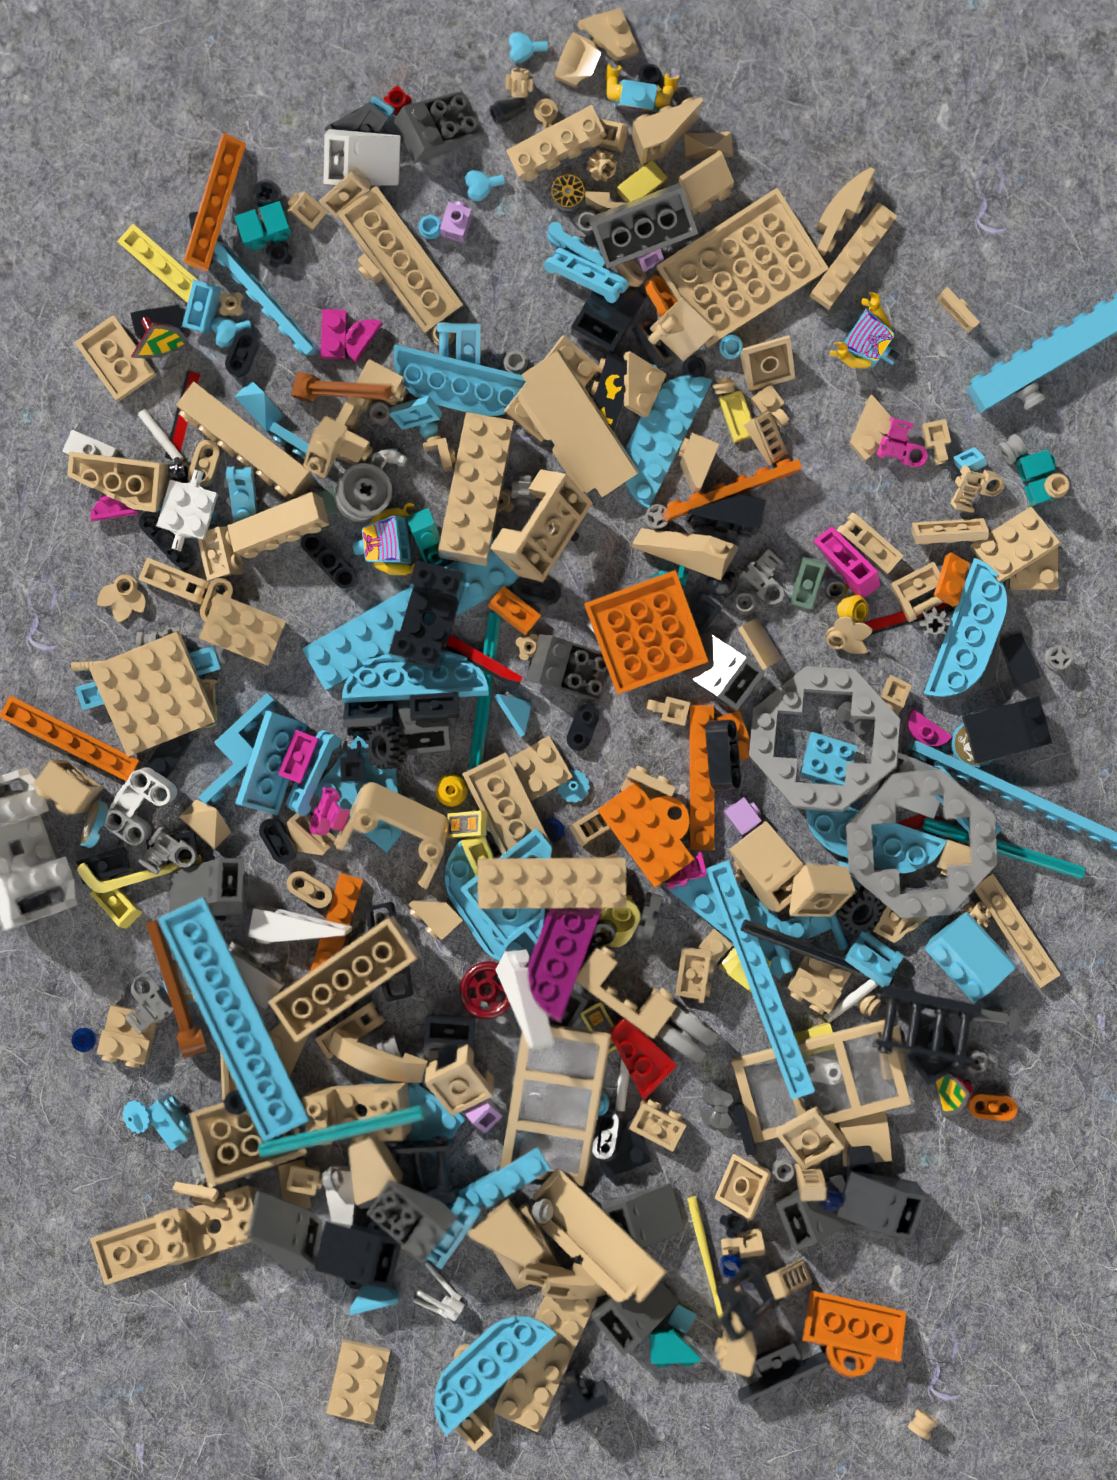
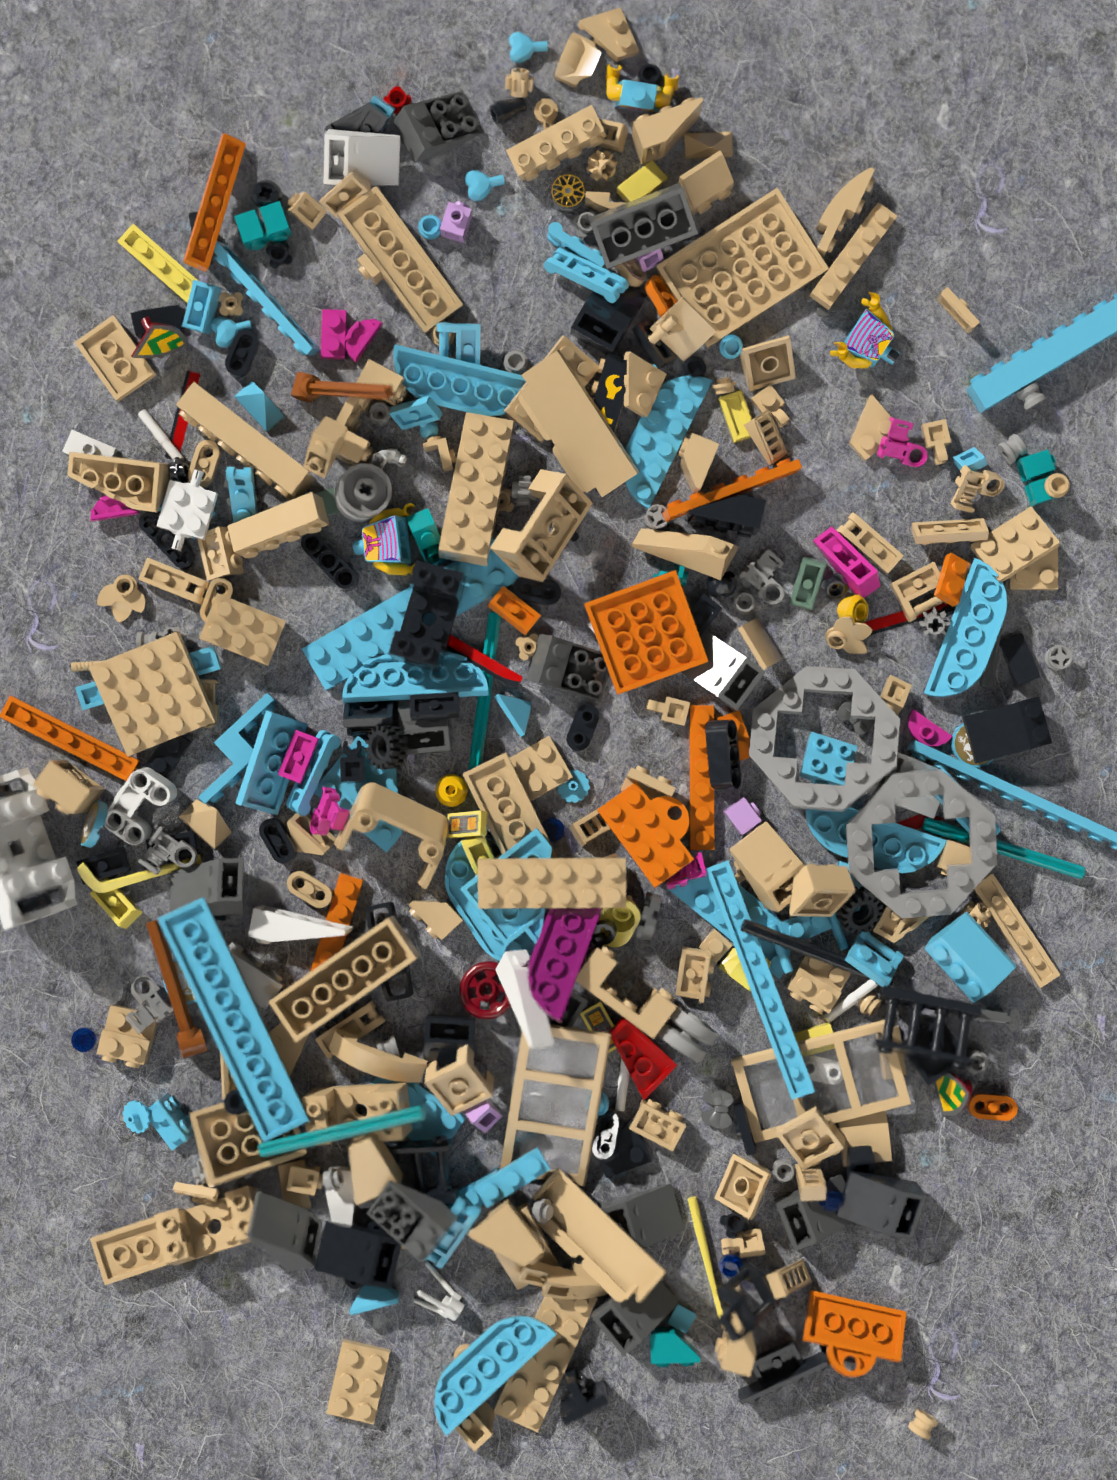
medium azure plate [269,422,309,459] -> none

